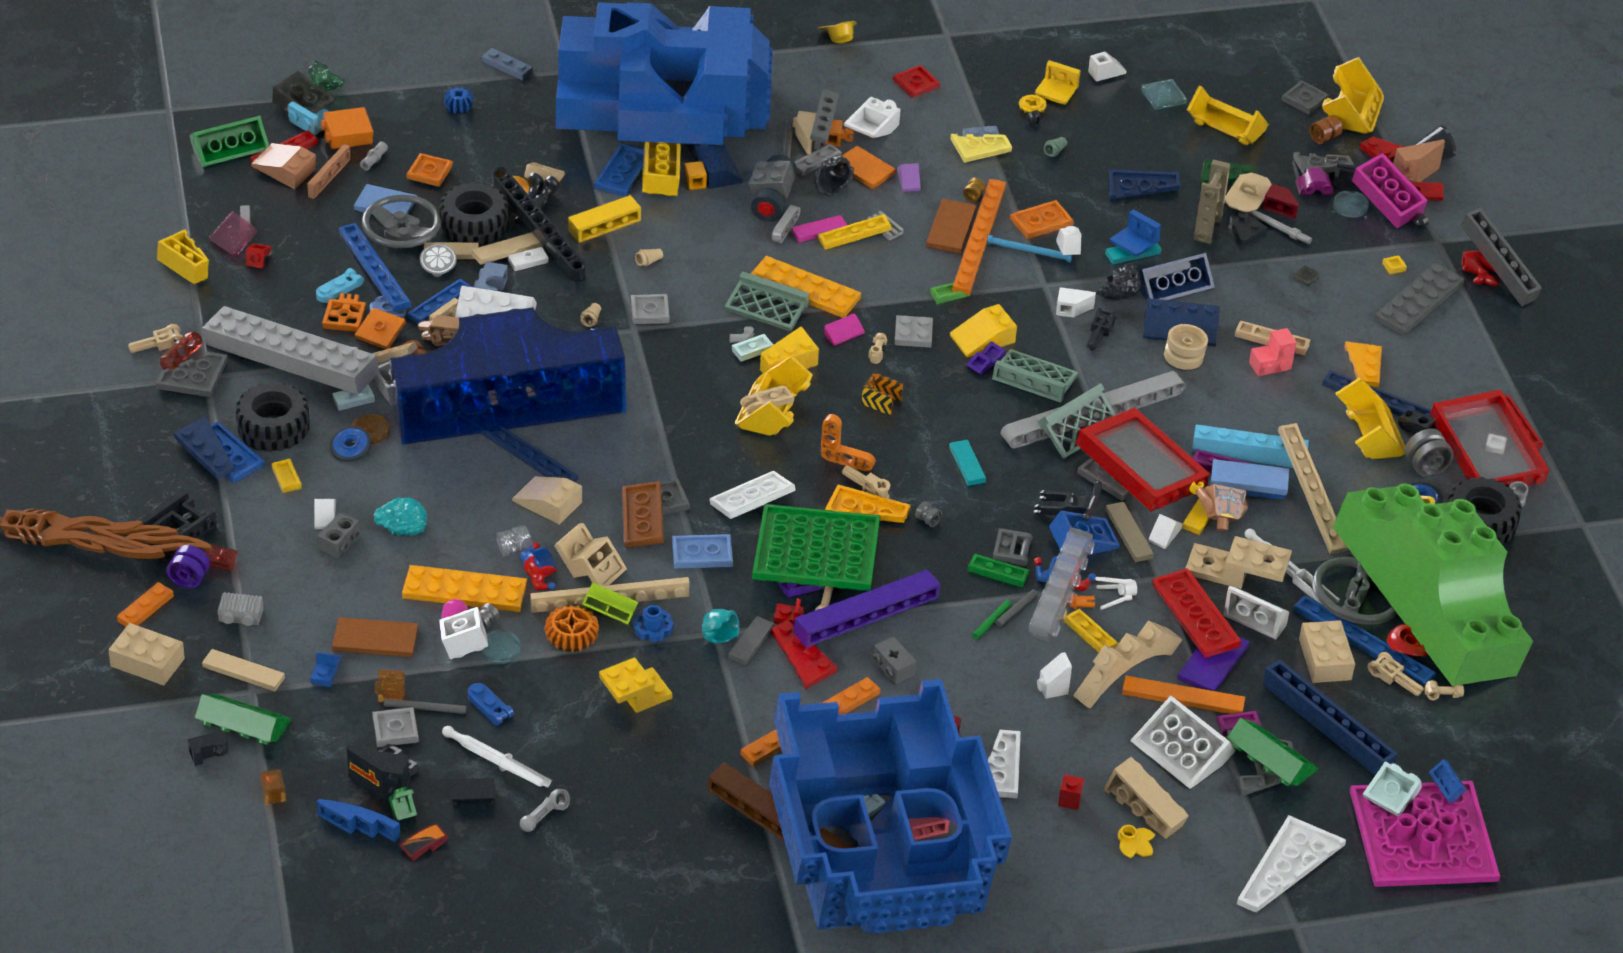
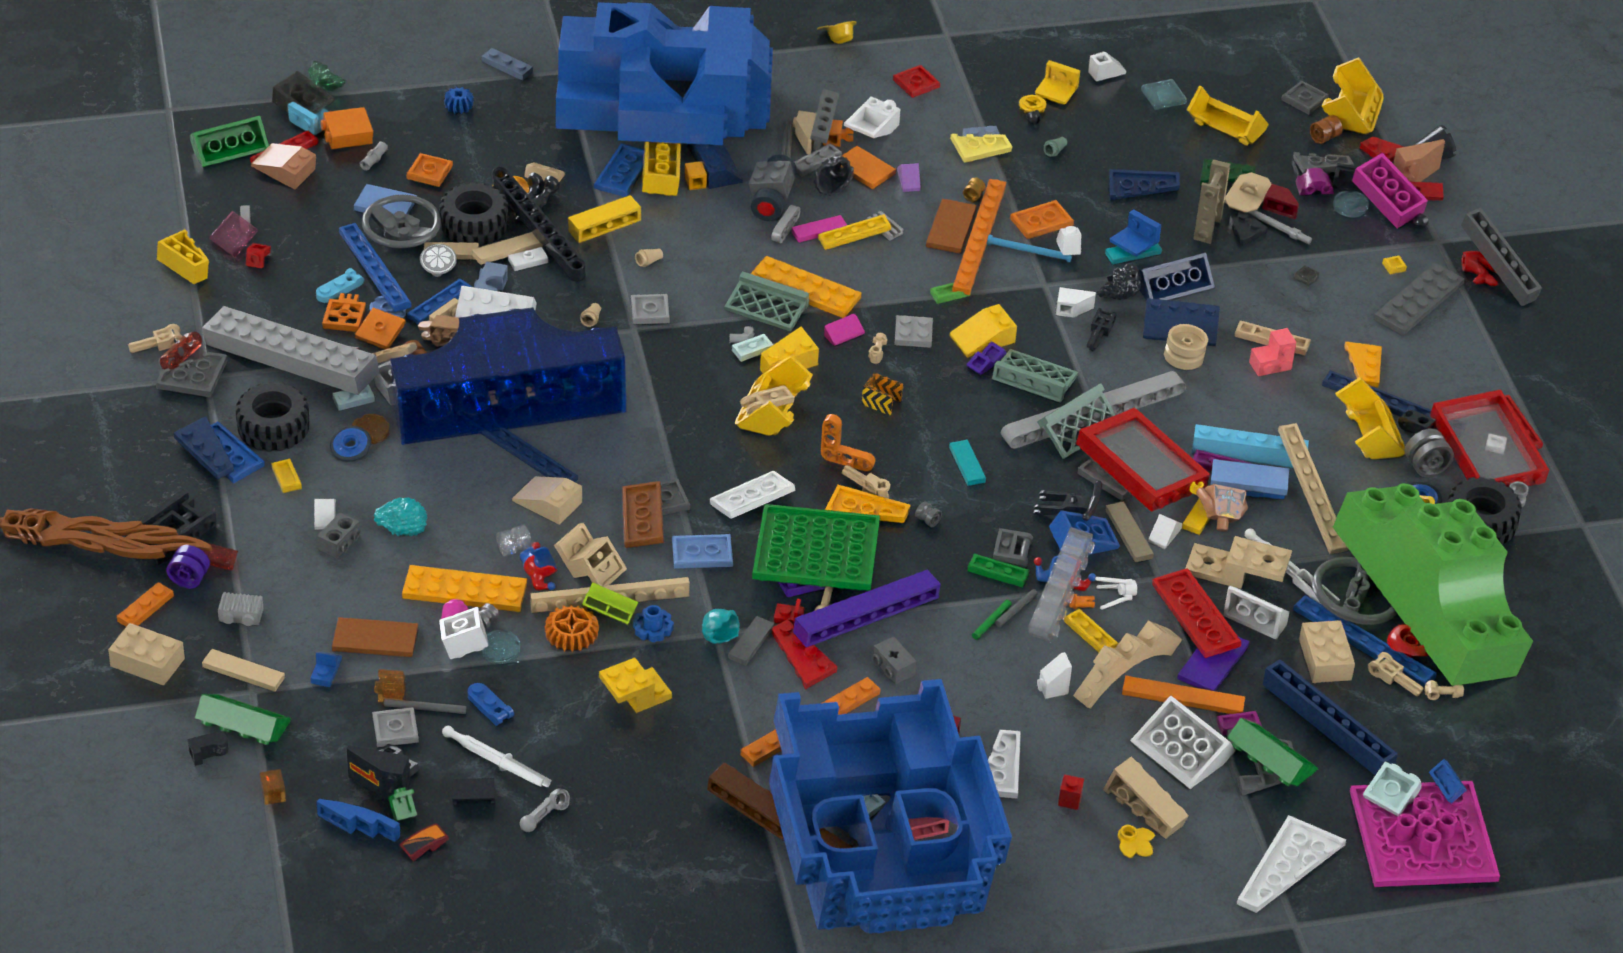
nougat tile [308,144,351,199] -> none

